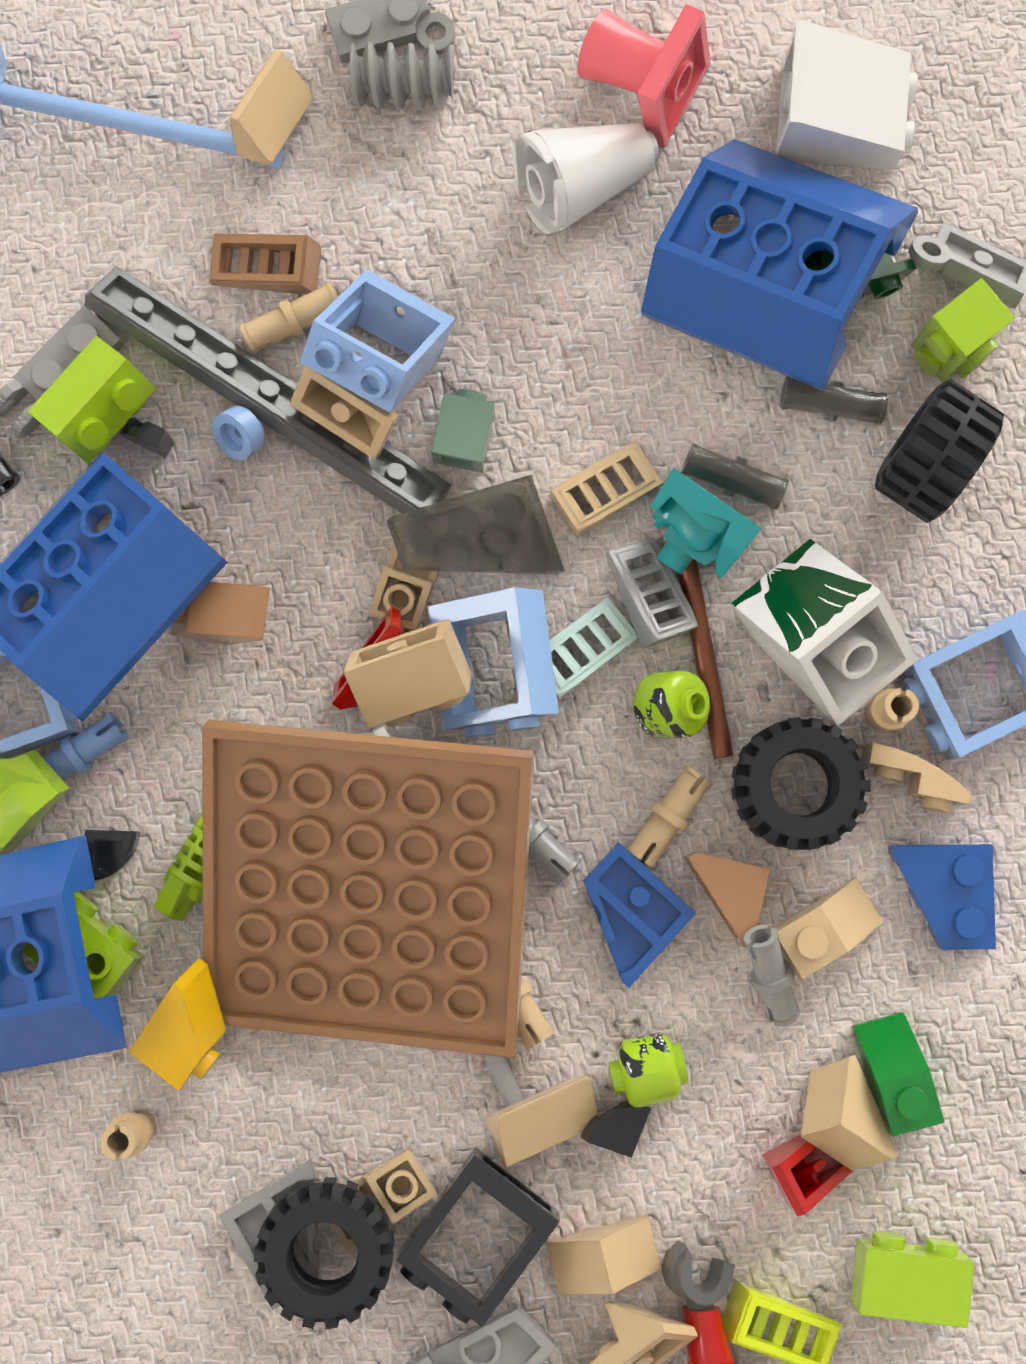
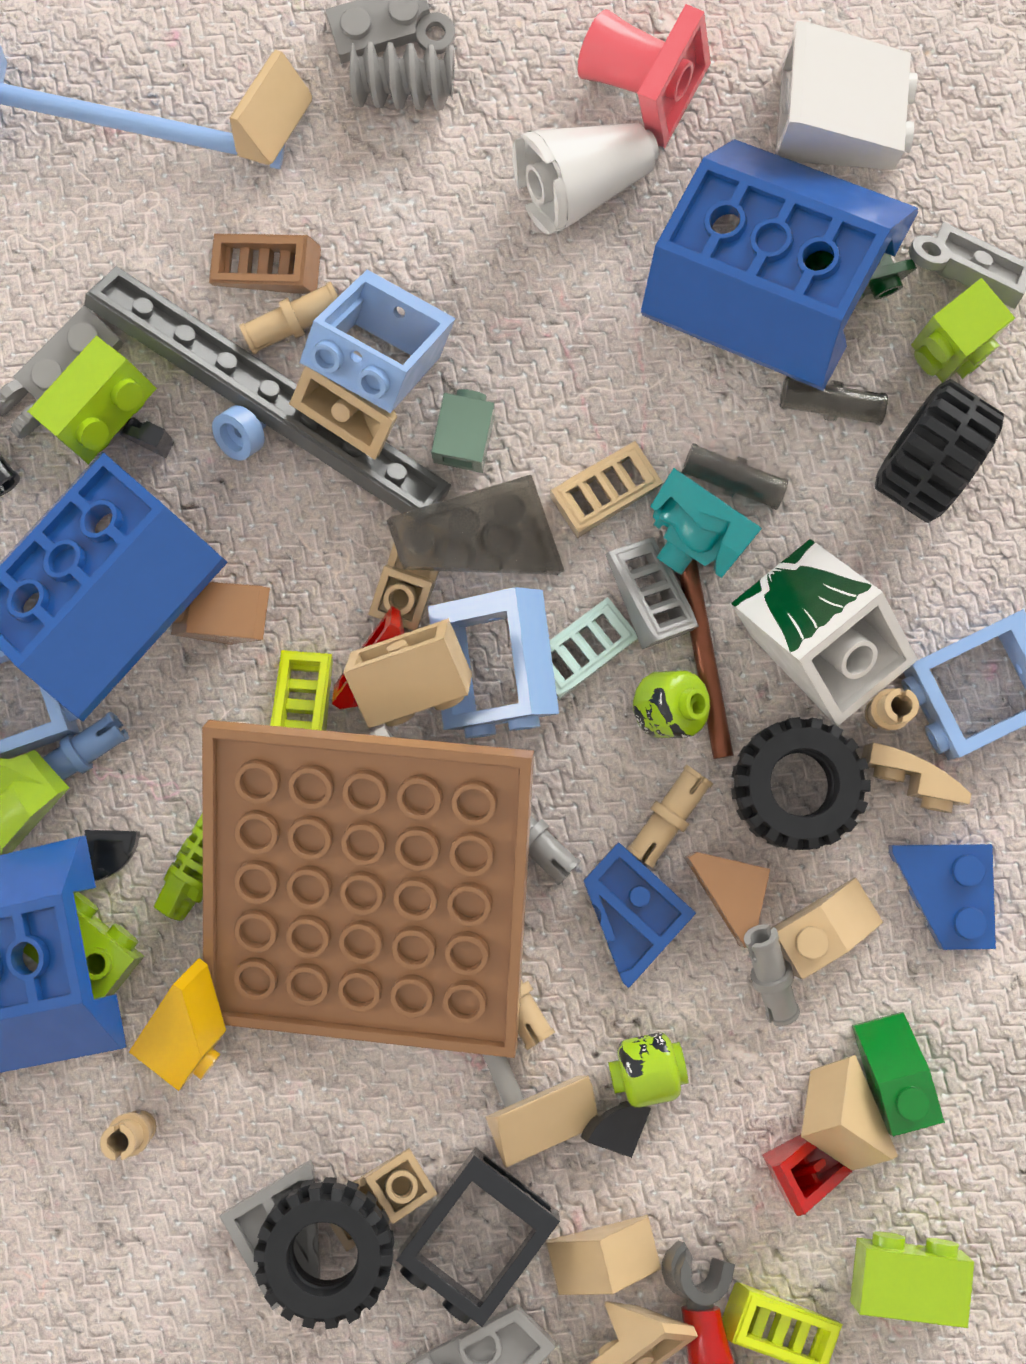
none -> neon yellow slope [270,650,333,731]

